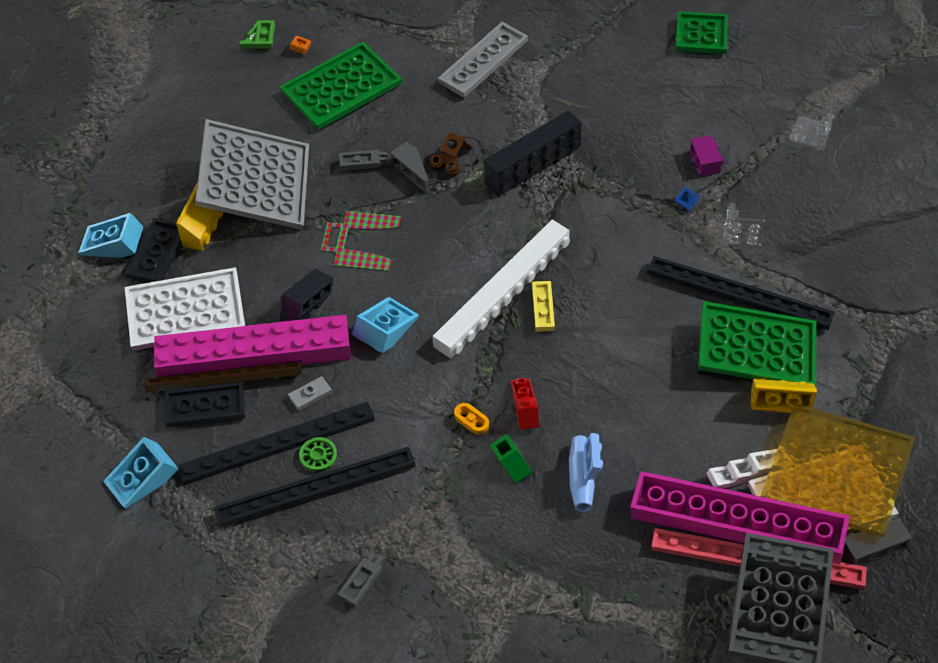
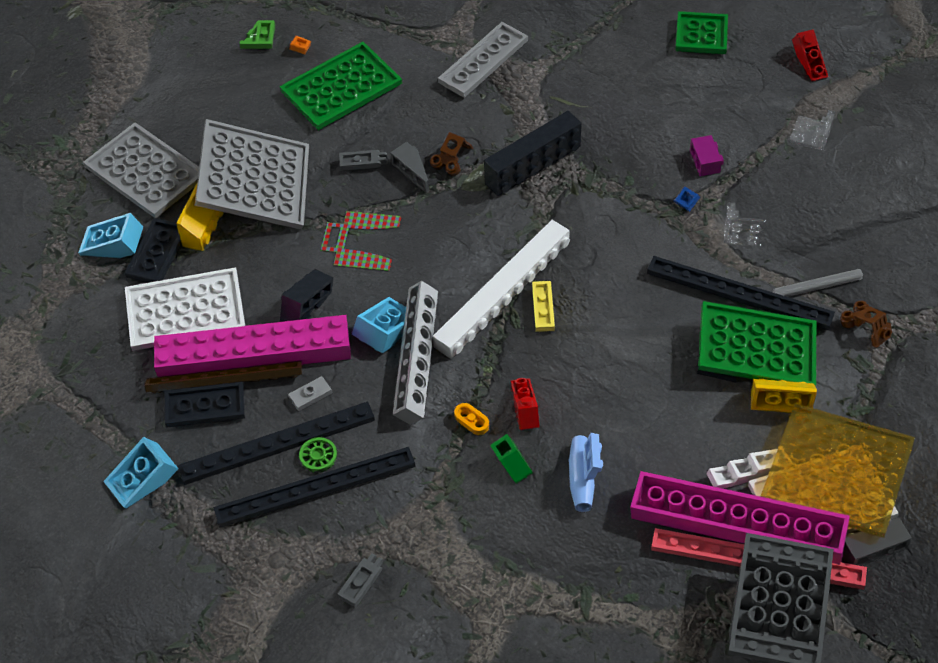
none -> light grey plate [83,123,199,218]
none -> light grey brick [393,281,438,425]
none -> light grey axle [773,269,863,297]
none -> red slope [792,29,828,81]
none -> reddish brown piece [840,301,892,348]

